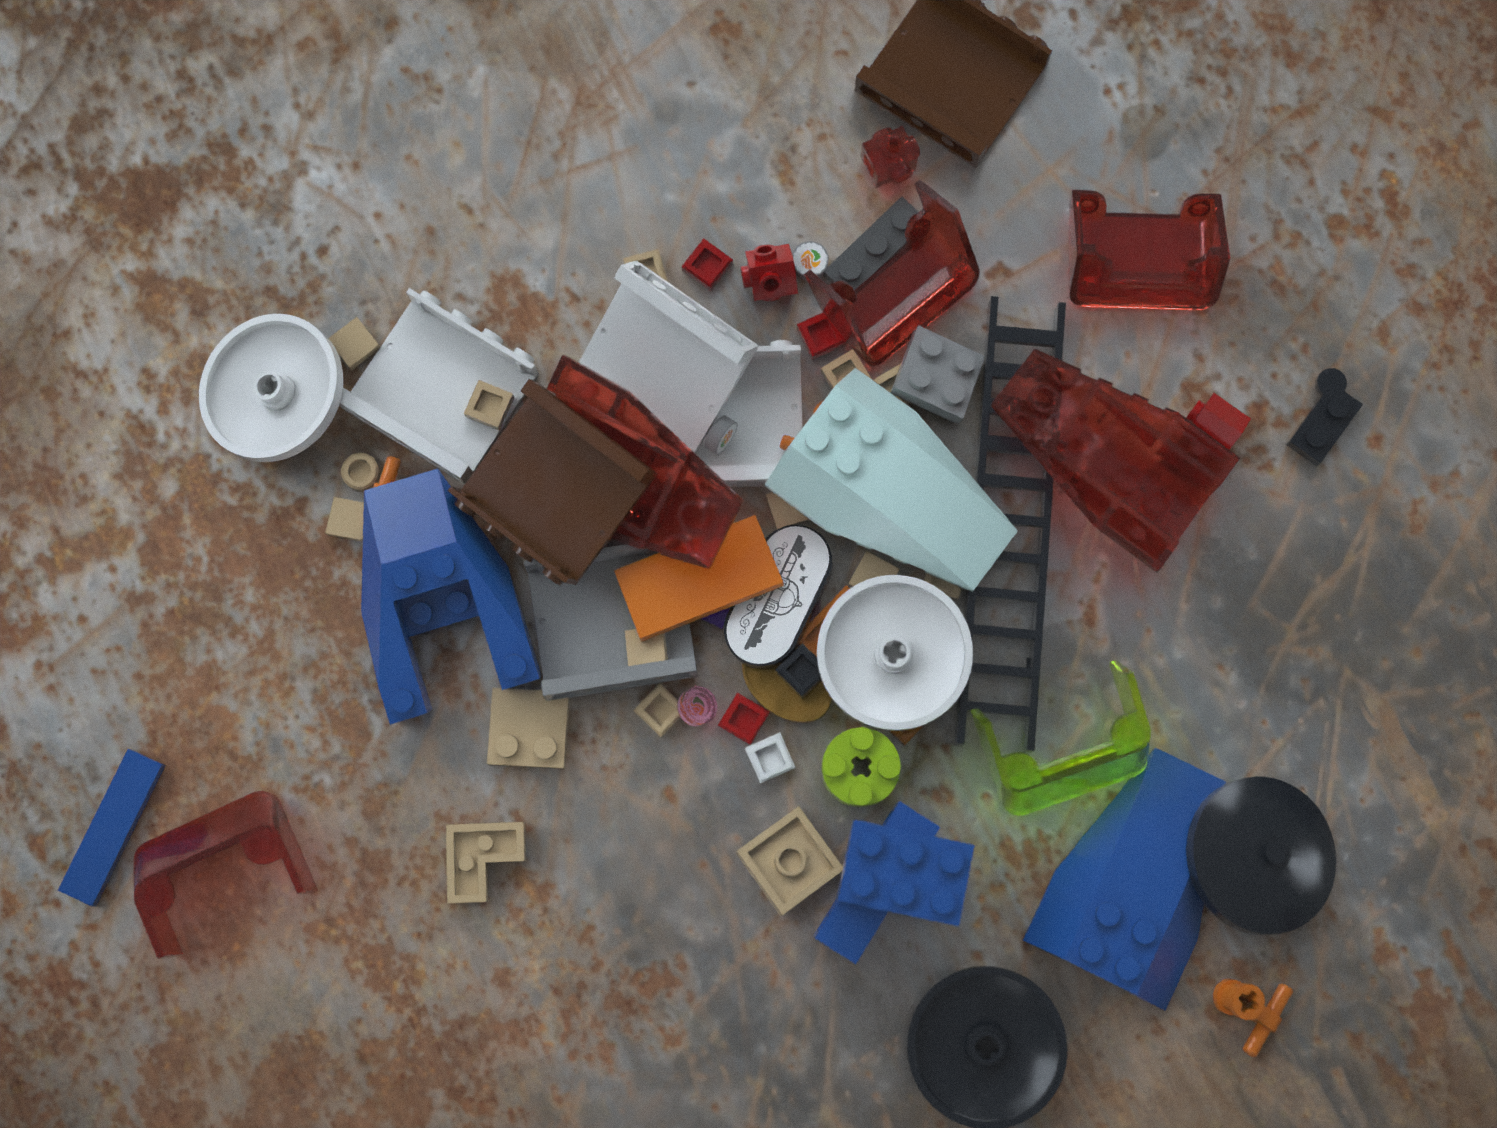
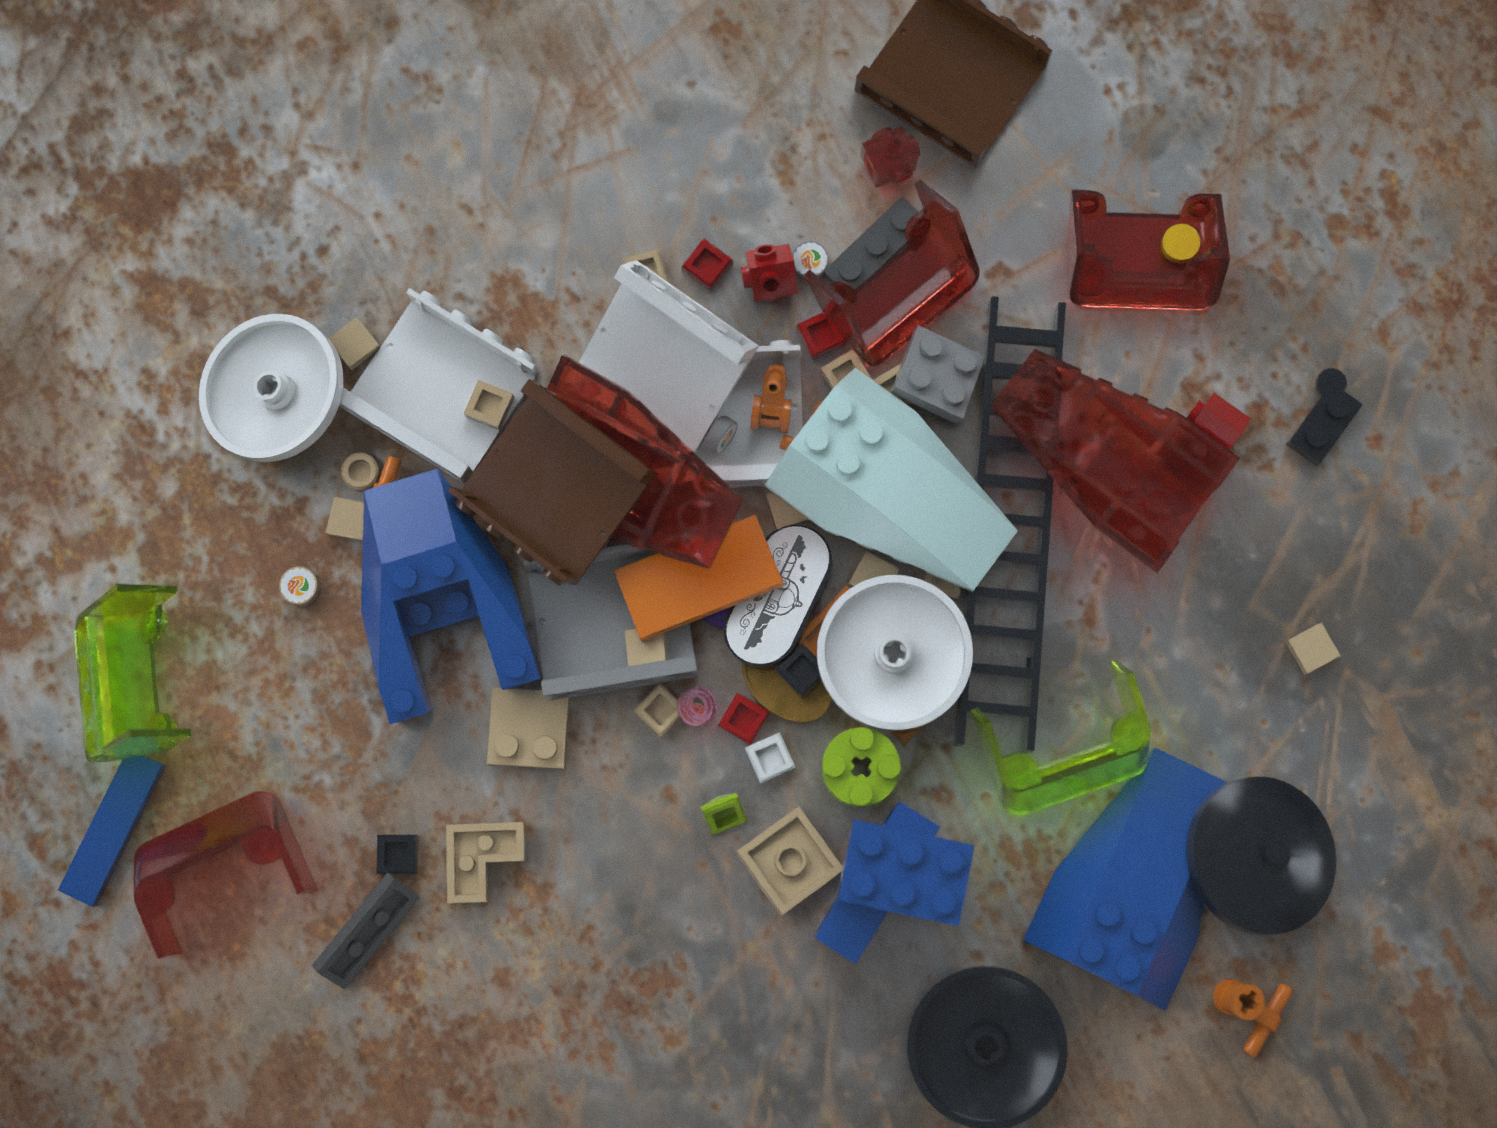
none -> clear neon green windscreen [75,584,191,762]
none -> tile [279,567,320,606]
none -> dark grey plate [312,873,420,989]
none -> black tile [376,835,418,874]
none -> lime slope [701,793,748,835]
none -> orange piece [750,361,792,433]
none -> yellow tile [1161,224,1200,263]
none -> tan tile [1285,622,1341,675]

